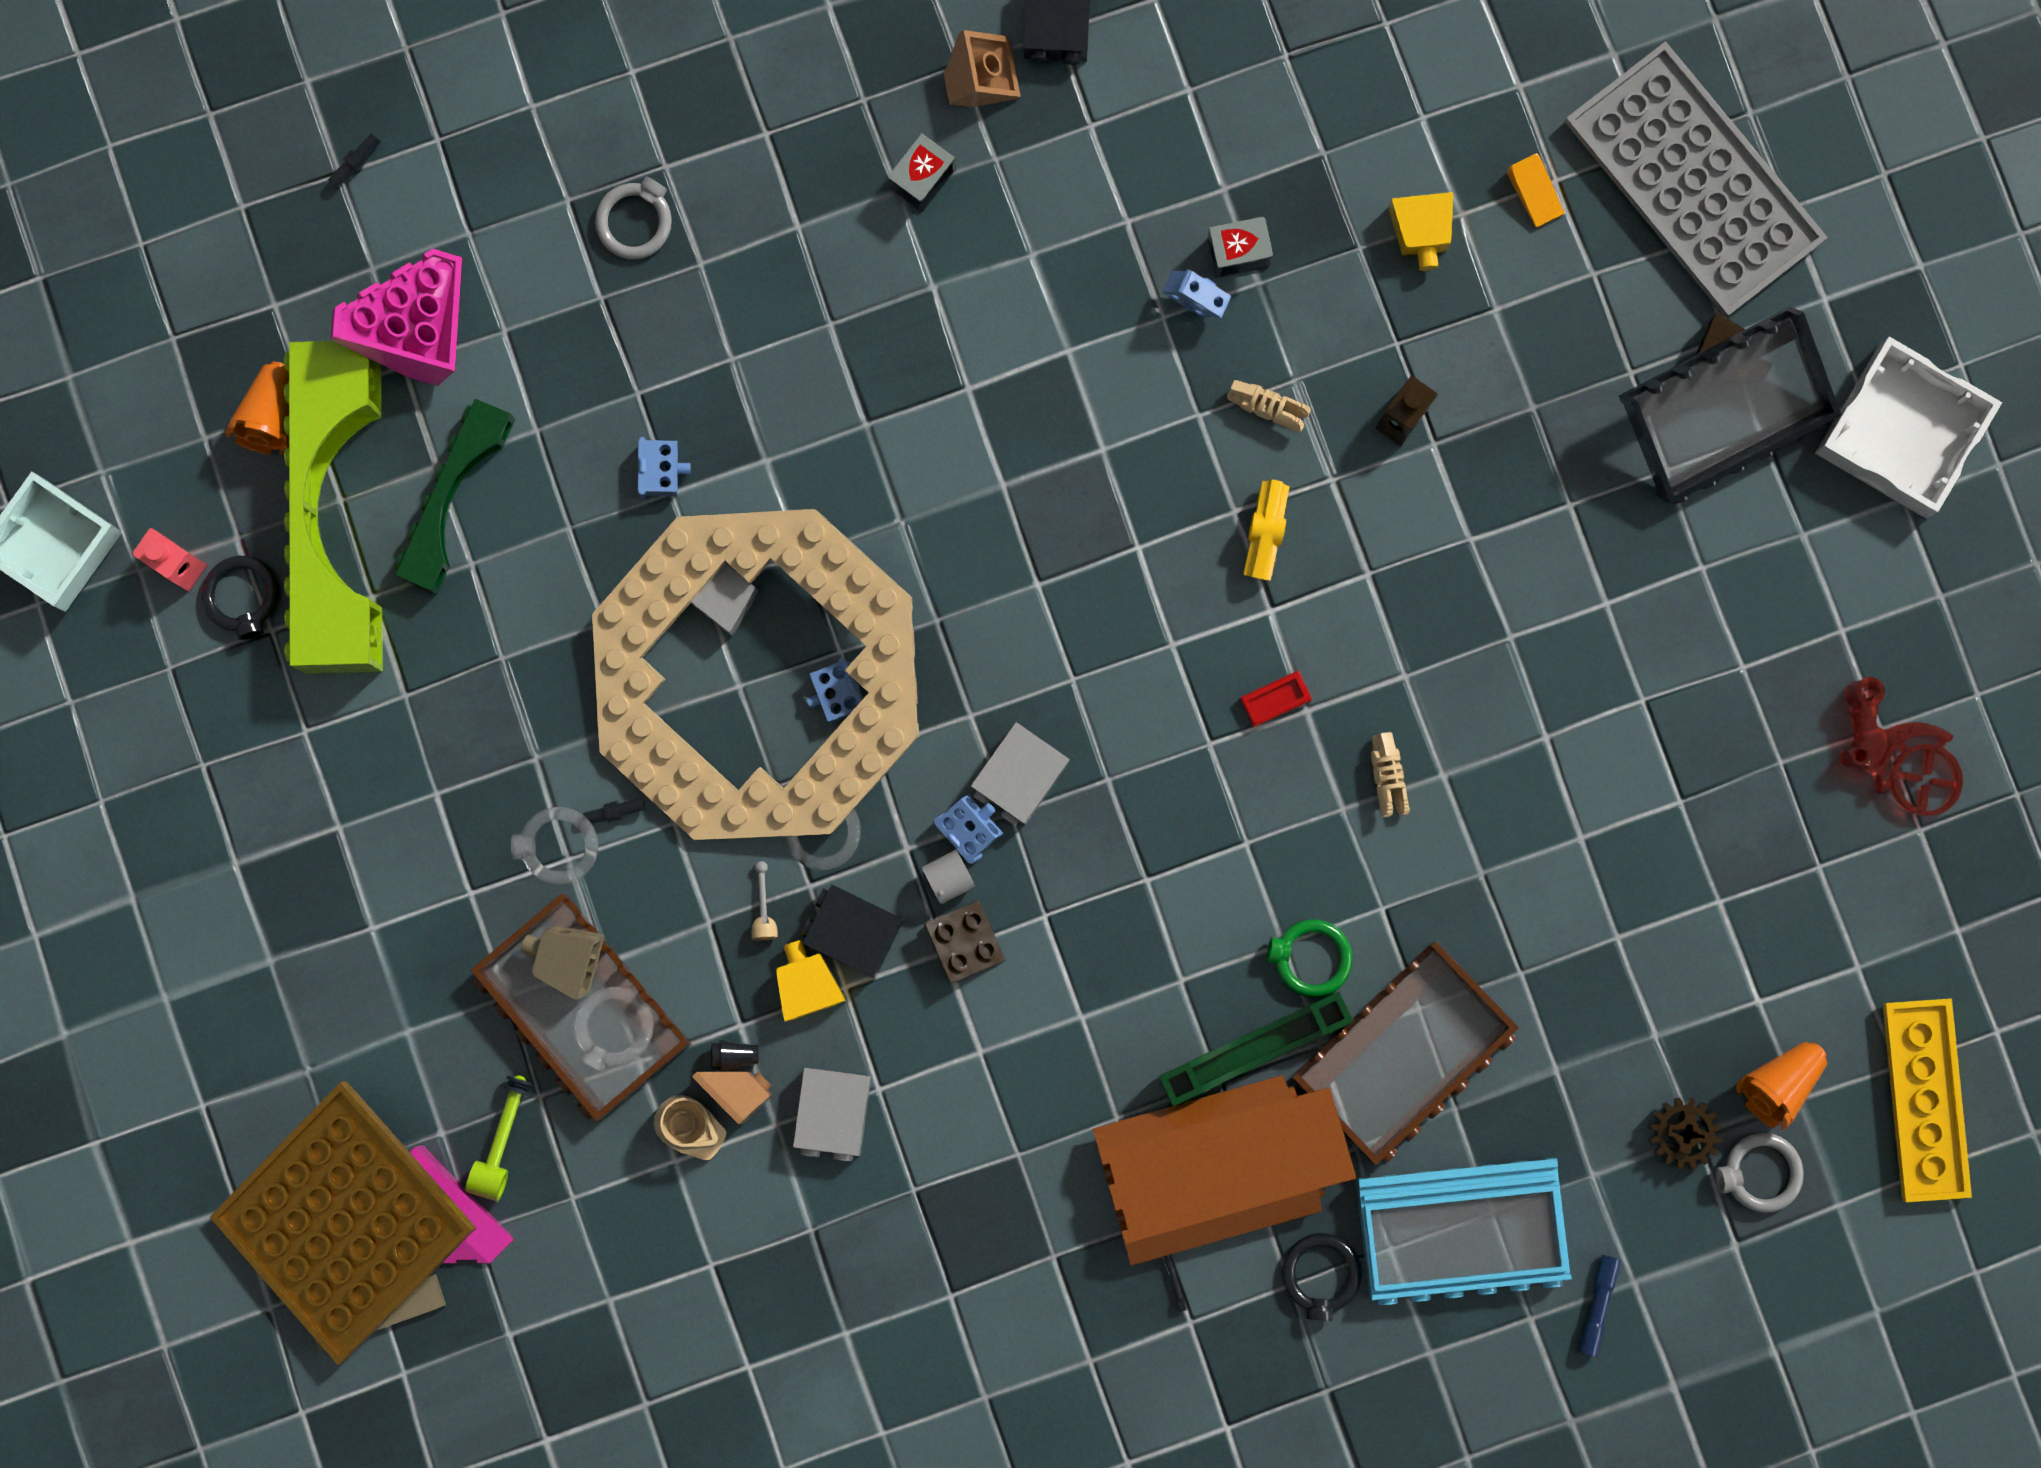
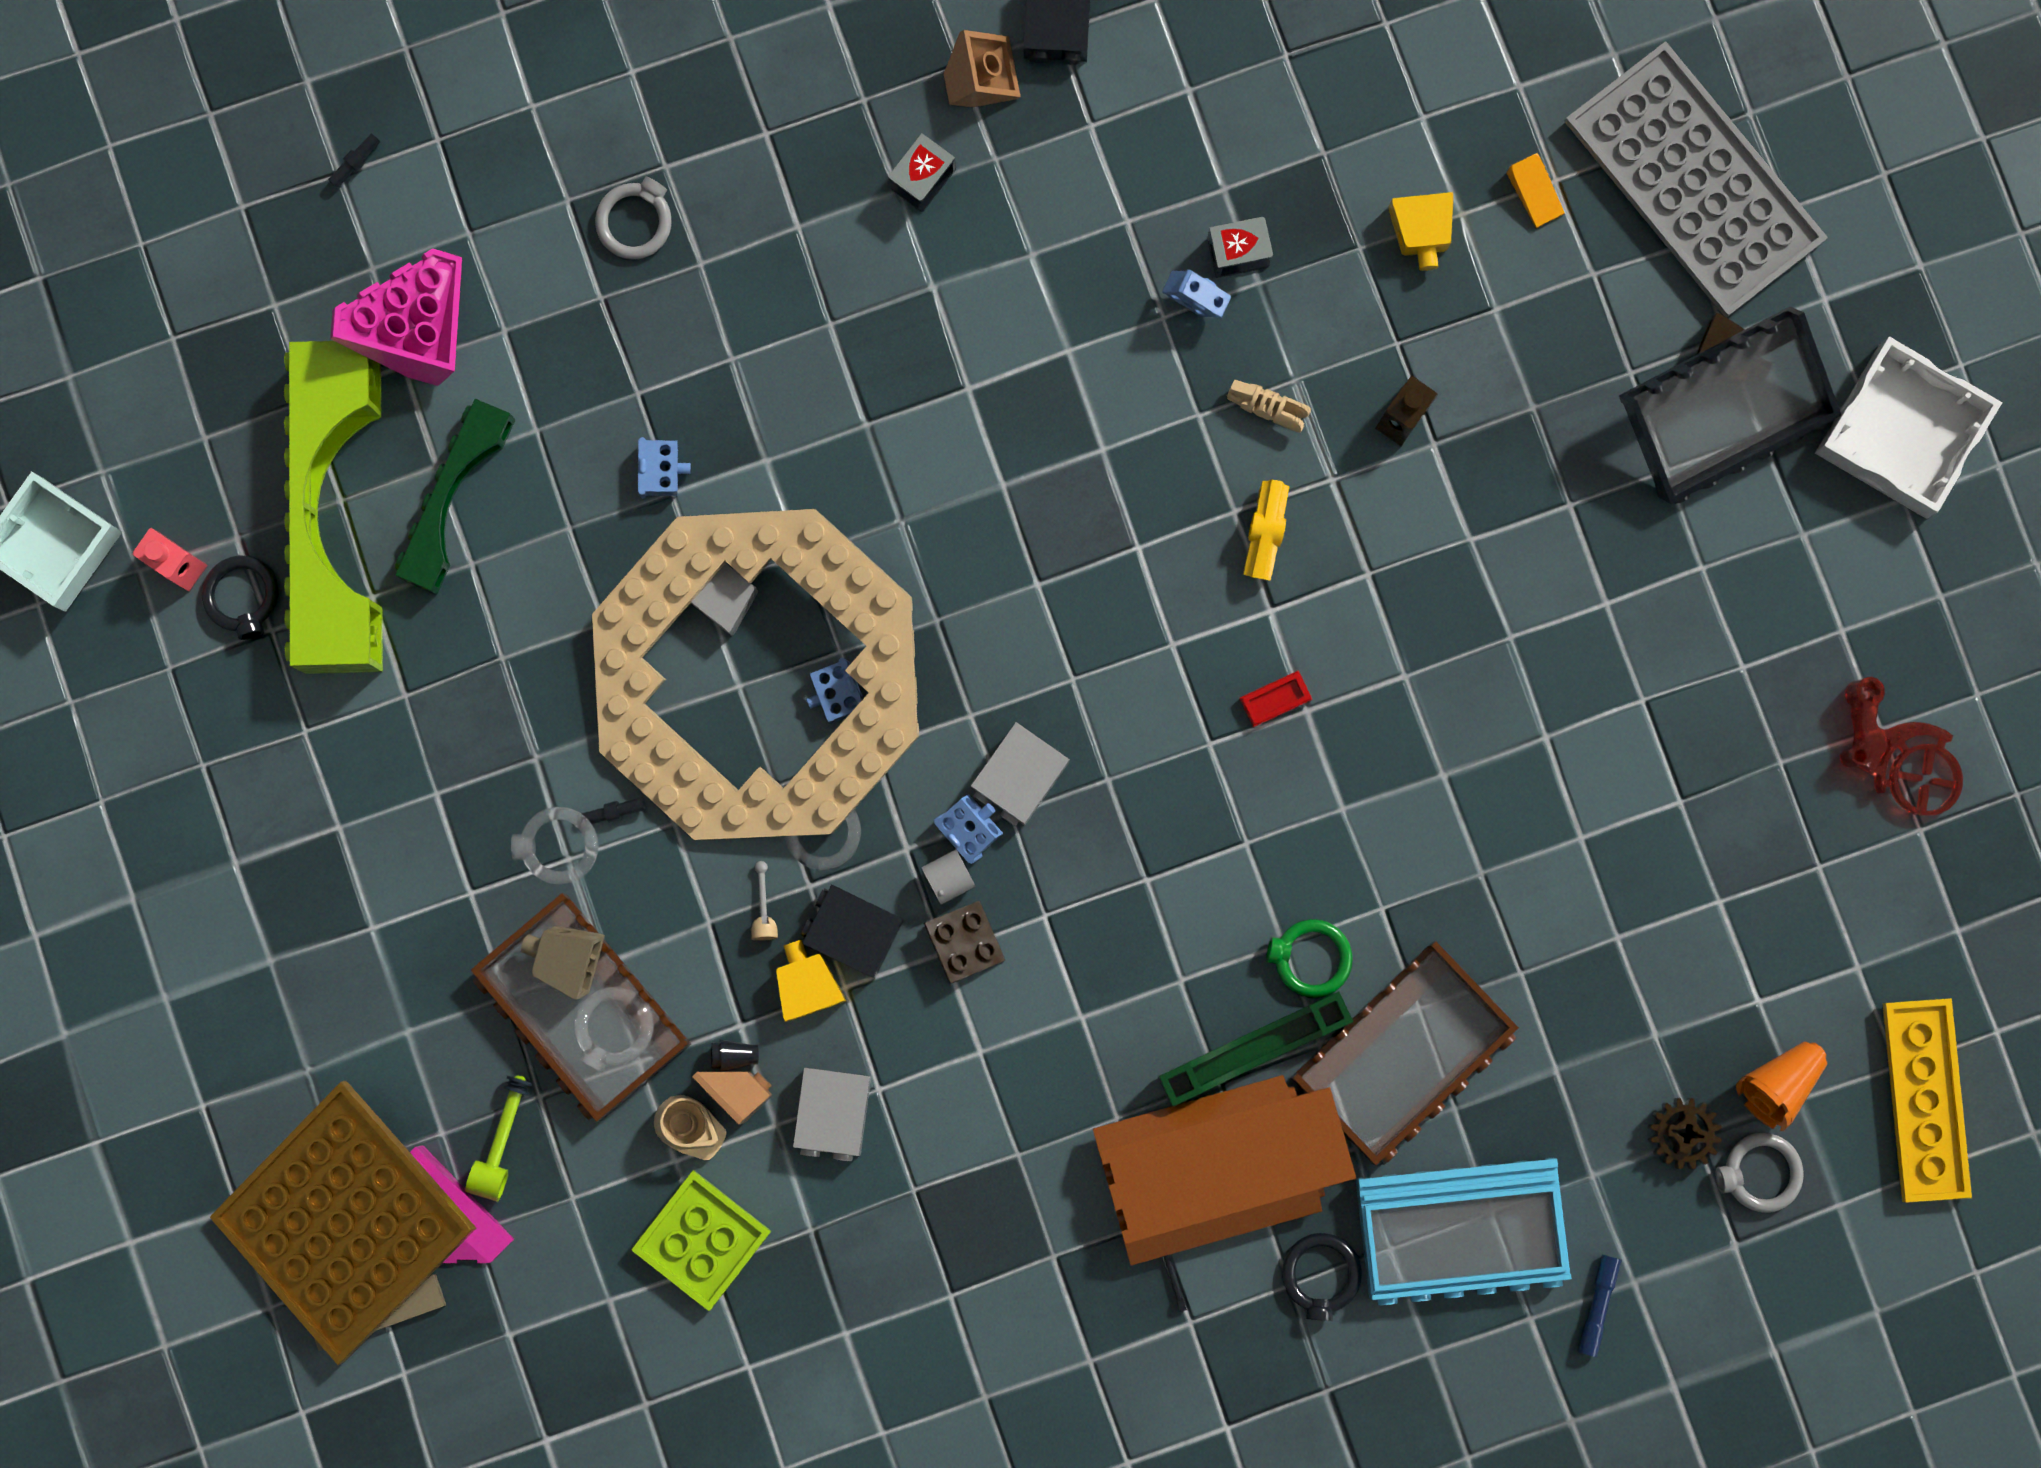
orange cone [225,361,289,455] -> none
tan hinge [1371,732,1410,817] -> none
none -> lime plate [631,1170,772,1311]

